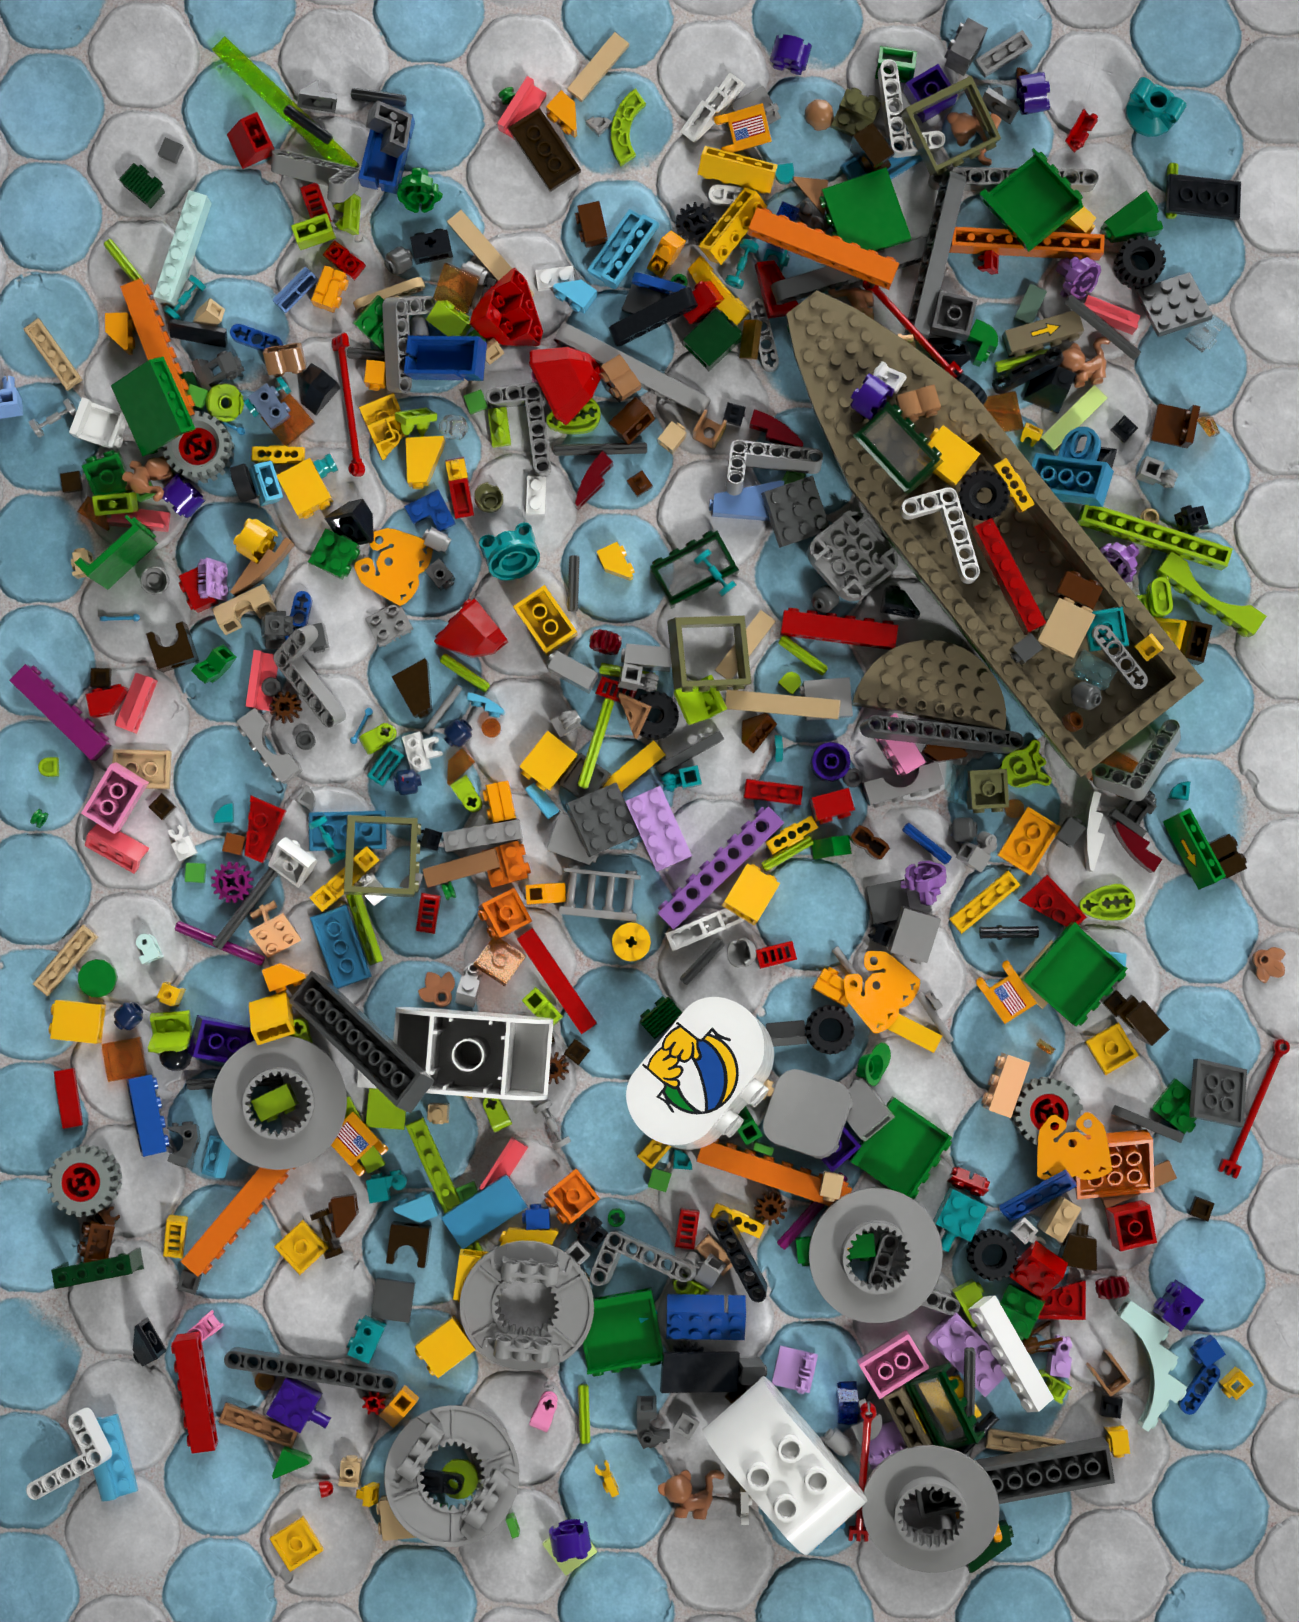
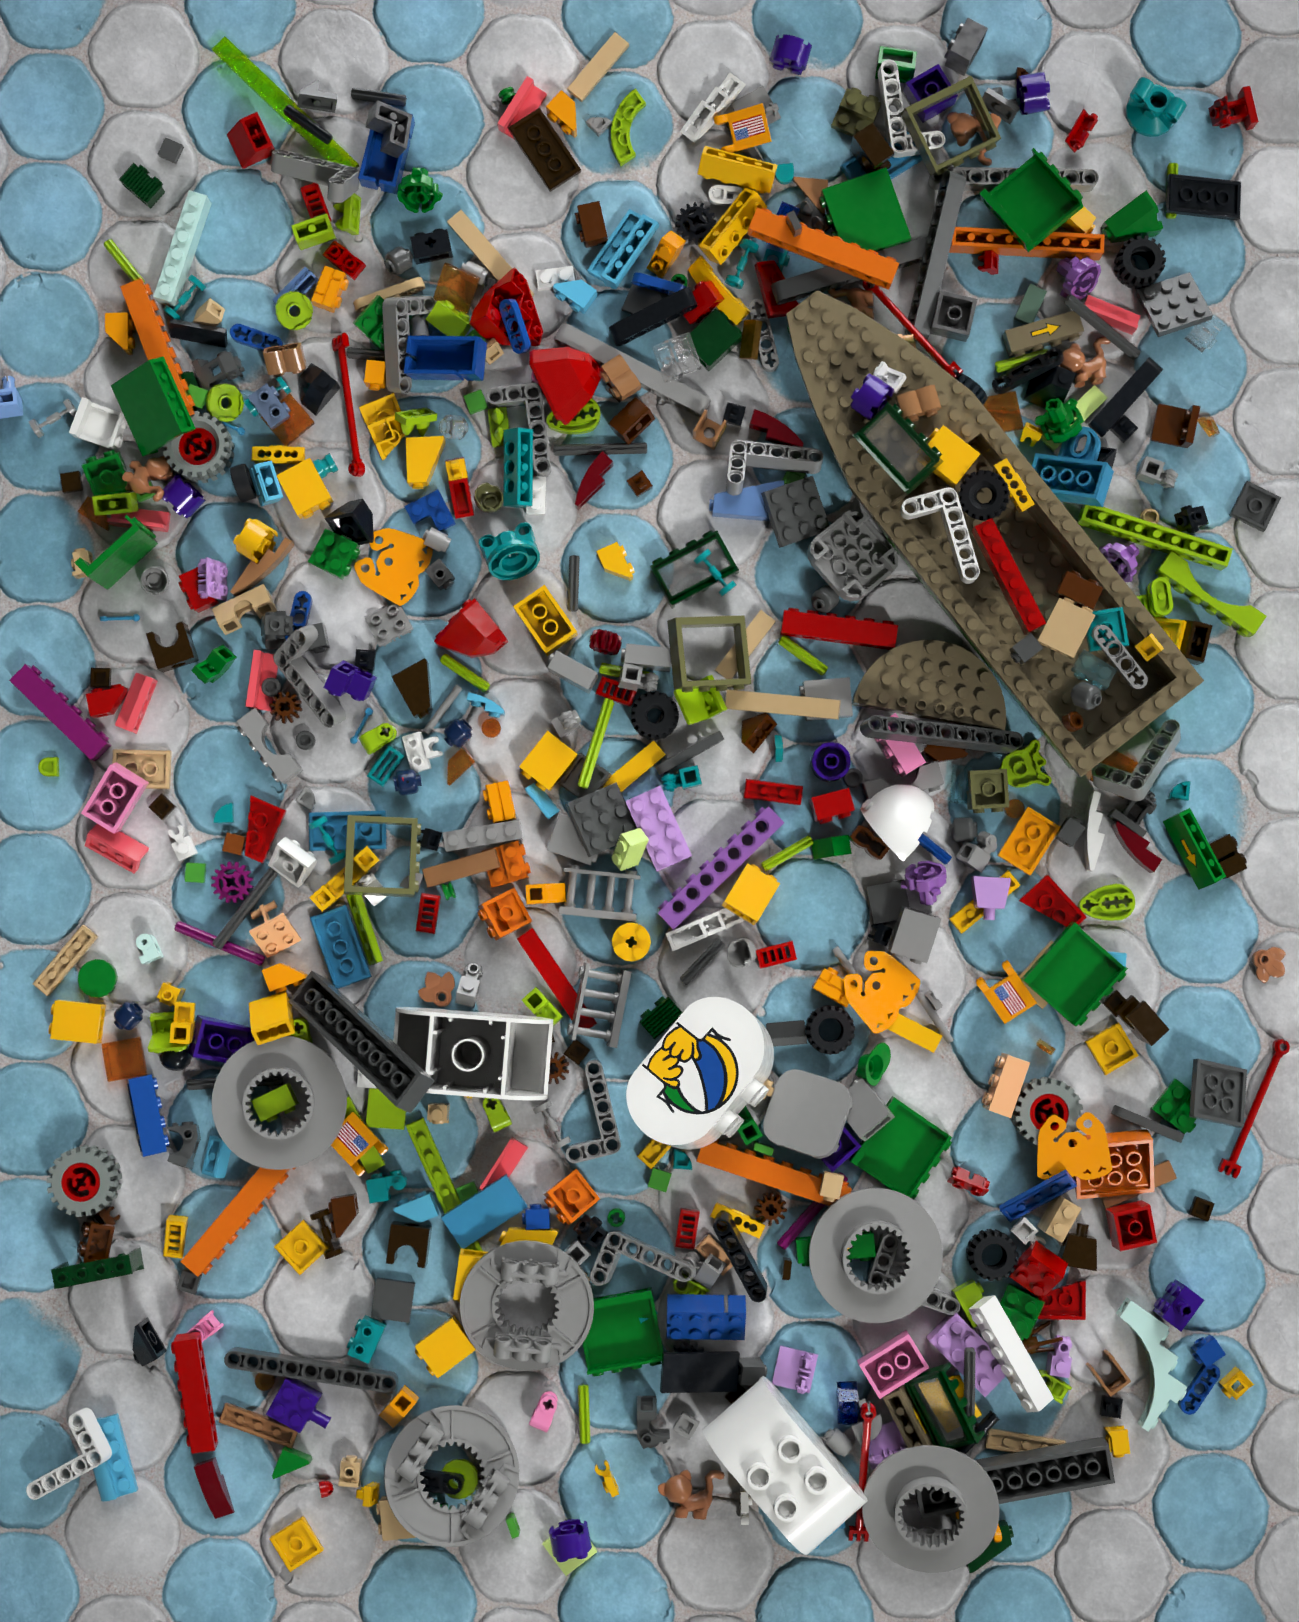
tan tile [23,318,83,391] -> none
green bush [30,809,49,828] -> none
red tile [54,1068,83,1129] -> none
red gear [362,1391,386,1415] -> none
lime piece [450,775,482,813] -> none
clear orange tile [473,937,526,987] -> none
medium nougat tile [618,692,652,739] -> none
tan brick [658,421,687,455] -> none
yellow piece [765,816,819,855] -> none
lime tile [778,672,801,695] -> none
medium nougat hair [805,99,834,131] -> none
black slope [880,585,920,619] -> none
black slope [928,338,971,371] -> none
teal brick [933,1187,988,1252] -> none
green brick [967,319,998,367] -> none
light grey plate [974,30,1033,78] -> none
black pin [979,925,1039,940] -> none
dark red gear [1095,1275,1130,1300] -> none
none -> yellow brick [170,1001,196,1044]
none -> dark red slope [194,1457,235,1519]
none -> lime tile [275,291,313,330]
none -> dark purple brick [323,660,377,701]
none -> black tile [355,649,376,670]
none -> blue beam [499,299,531,354]
none -> teal brick [503,427,533,508]
none -> light grey beam [566,1059,621,1163]
none -> light grey fence [567,962,631,1048]
none -> yellowish green brick [611,828,649,871]
none -> clear slope [653,332,702,383]
none -> dark brown tile [781,1257,792,1280]
none -> dark grey tile [786,210,802,237]
none -> white brick [860,784,934,861]
none -> lavender torso [971,876,1011,920]
none -> green piece [1035,398,1084,443]
none -> black beam [1088,357,1163,437]
none -> red tile [1208,86,1259,130]
none -> dark grey tile [1229,481,1281,532]

